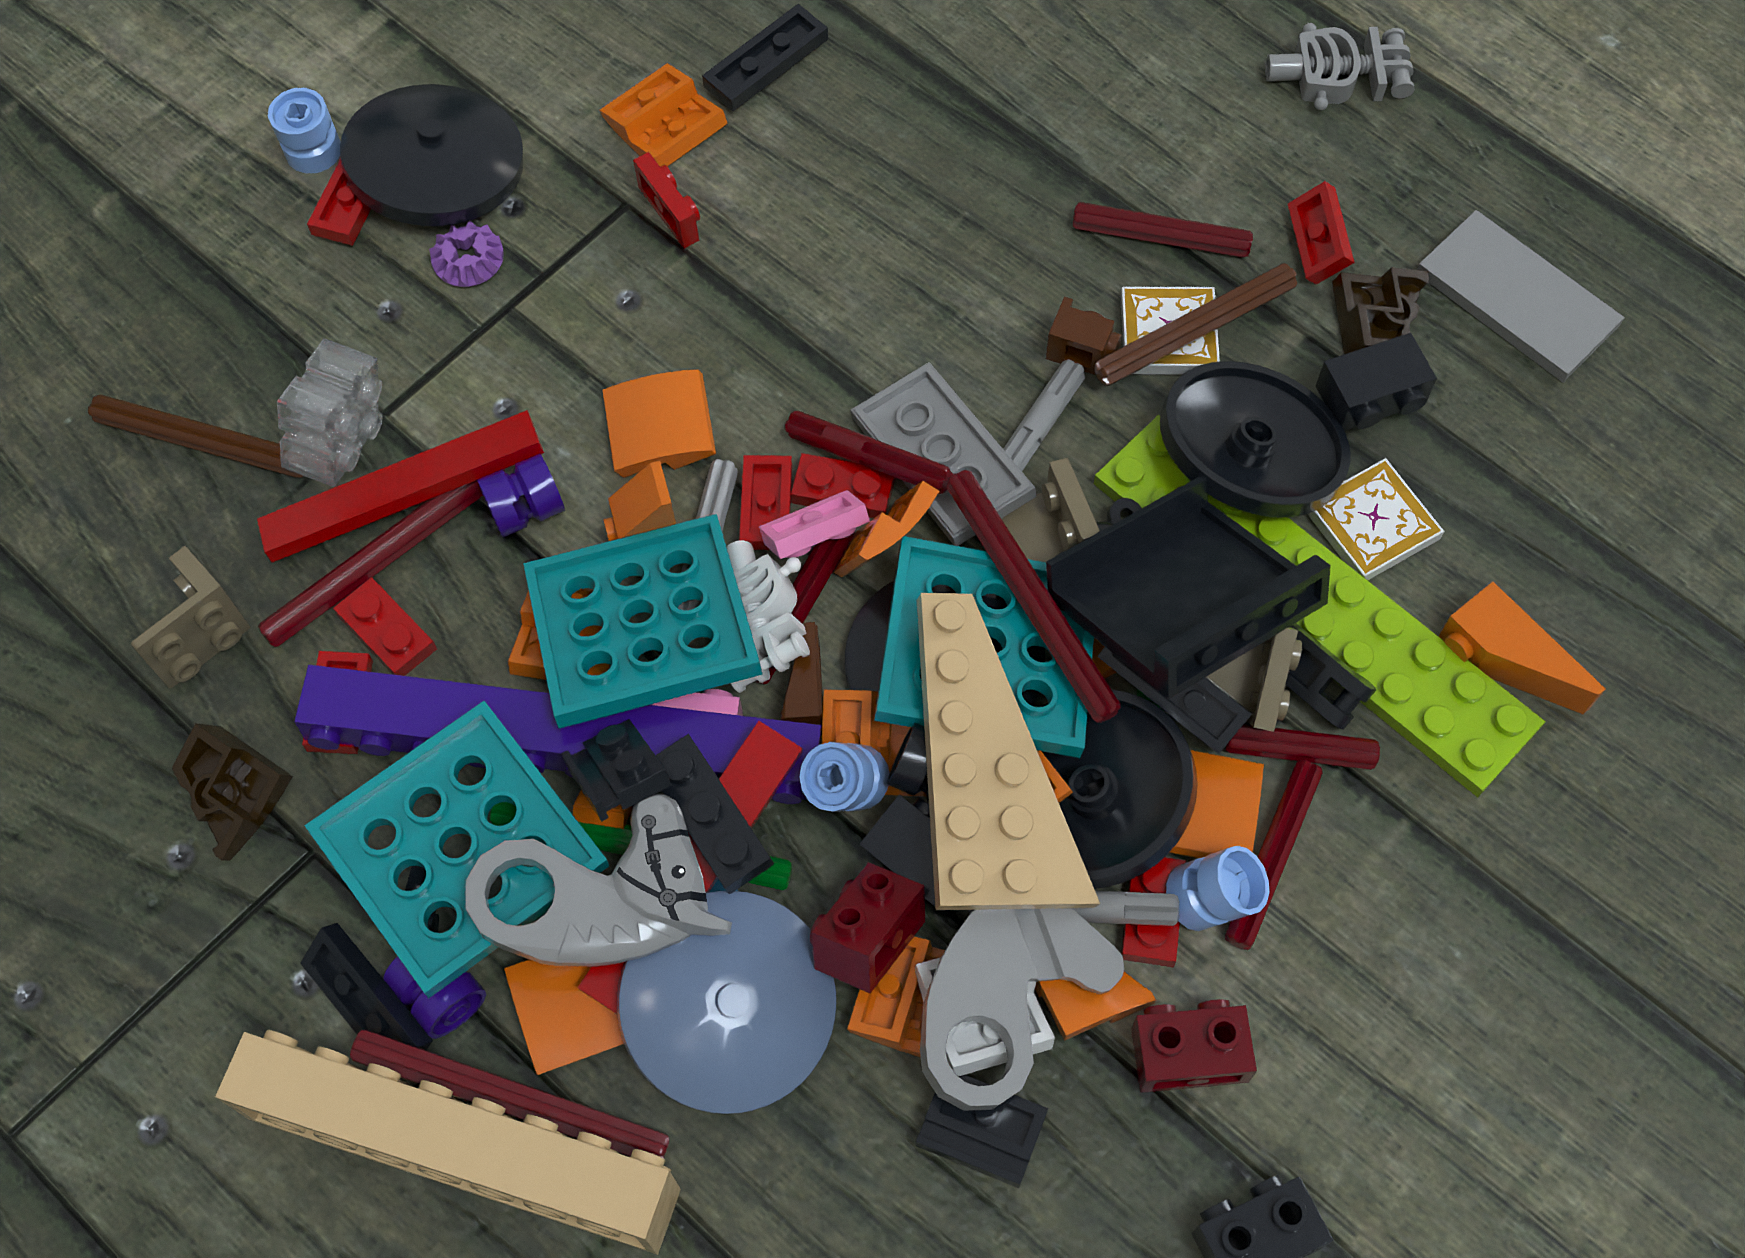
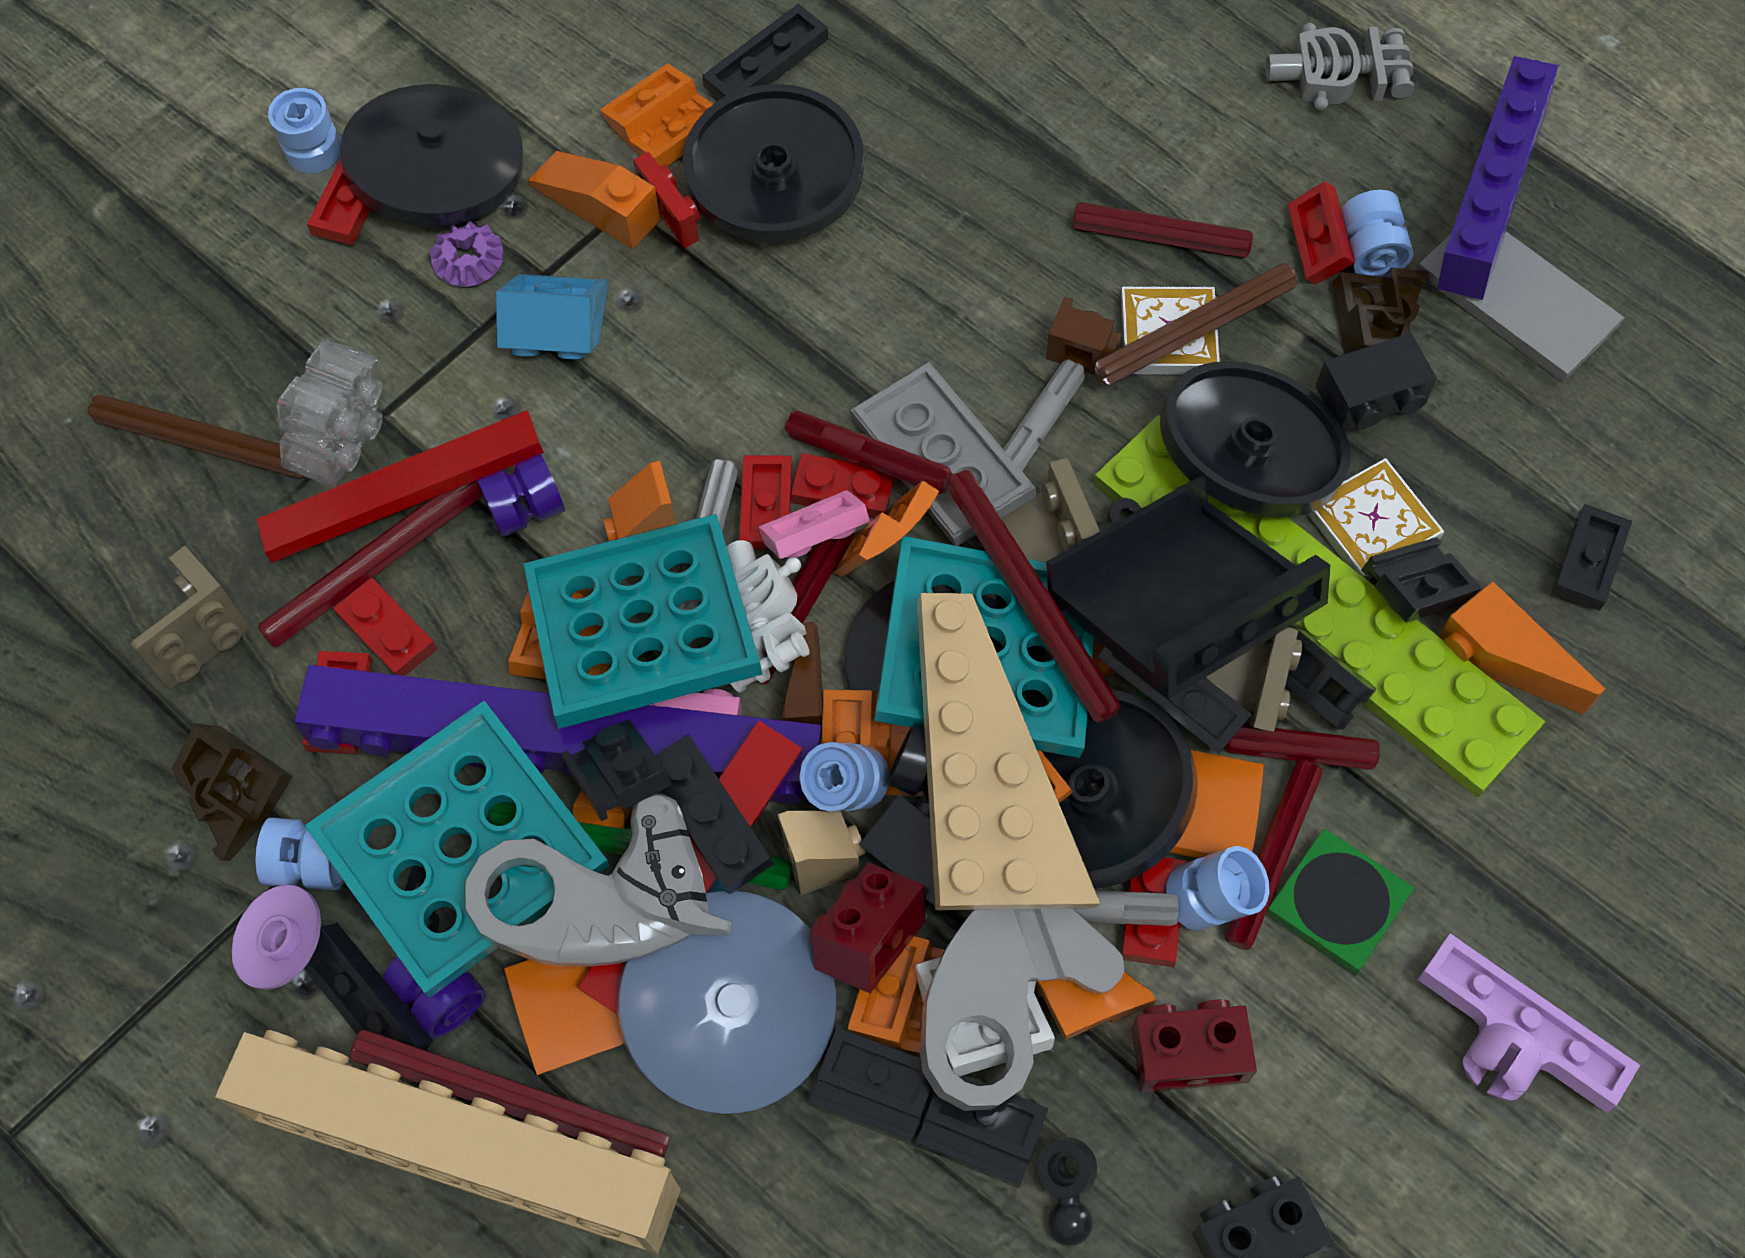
orange slope [602,369,716,478] -> none
none -> lavender dish [232,885,321,990]
none -> light blue wheel [255,817,344,891]
none -> dark azure slope [496,274,608,359]
none -> orange slope [528,151,661,250]
none -> black dish [683,84,864,242]
none -> tan slope [778,811,865,895]
none -> black plate [808,1027,932,1145]
none -> black plate [1037,1138,1097,1246]
none -> tile [1266,828,1415,975]
none -> light blue wheel [1341,190,1414,277]
none -> black plate [1361,537,1482,623]
none -> lavender plate [1417,933,1640,1114]
none -> dark purple brick [1437,56,1559,300]
none -> black plate [1551,504,1632,611]

